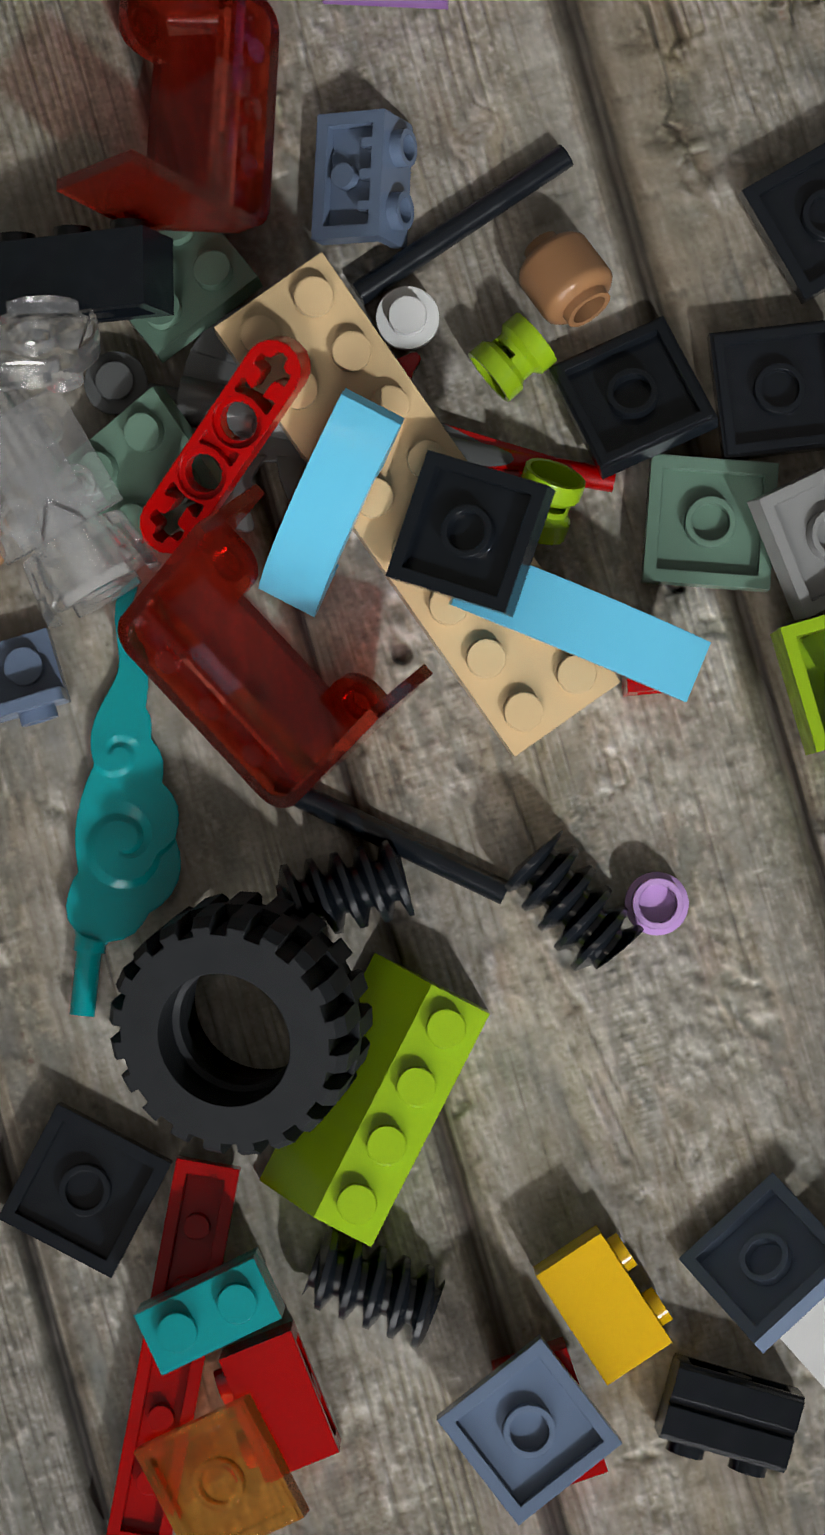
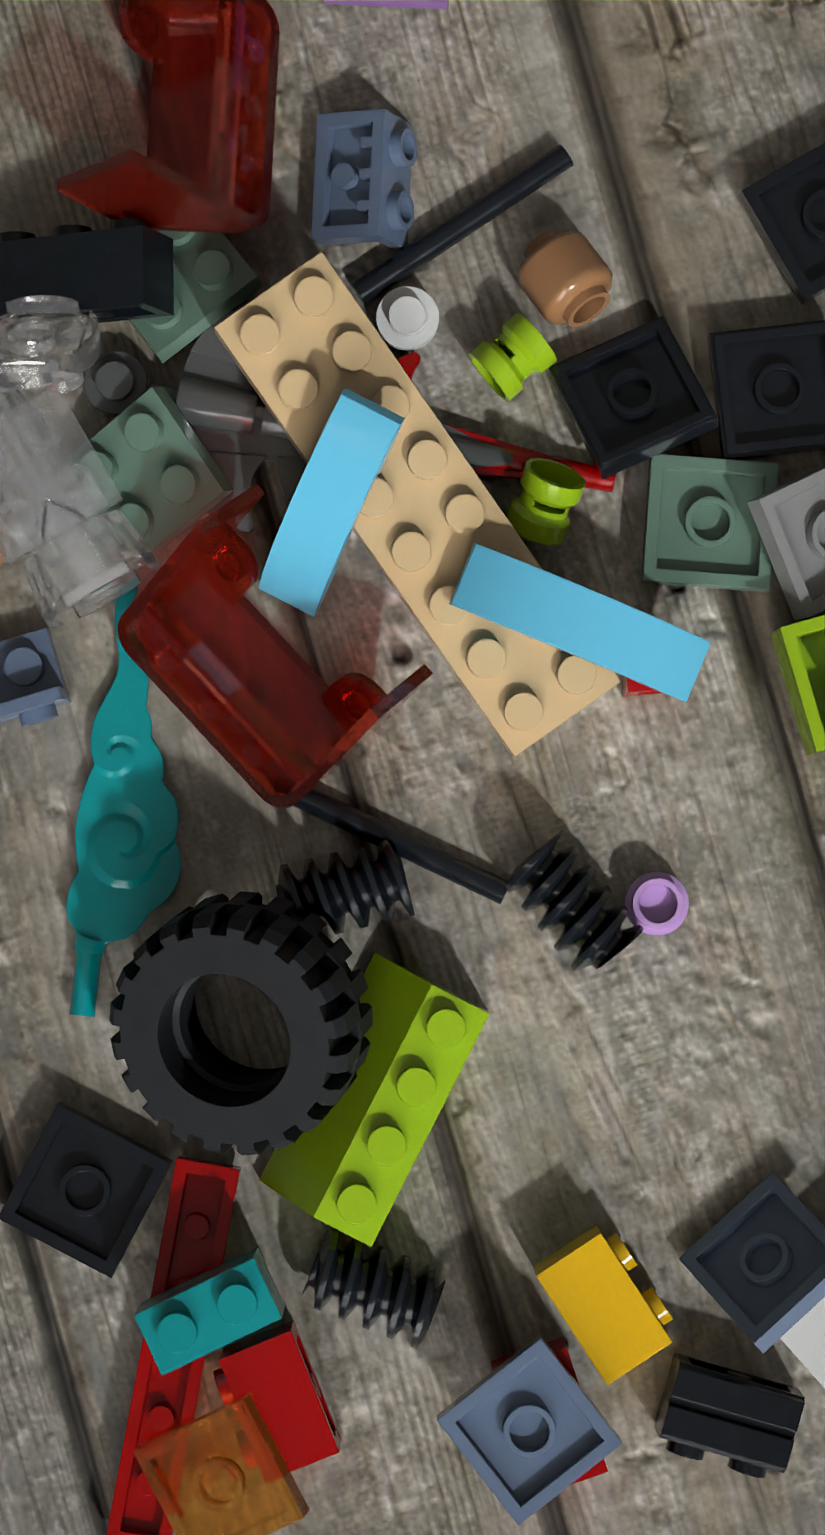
red beam [140,336,311,554] -> none
black plate [385,450,556,617] -> none

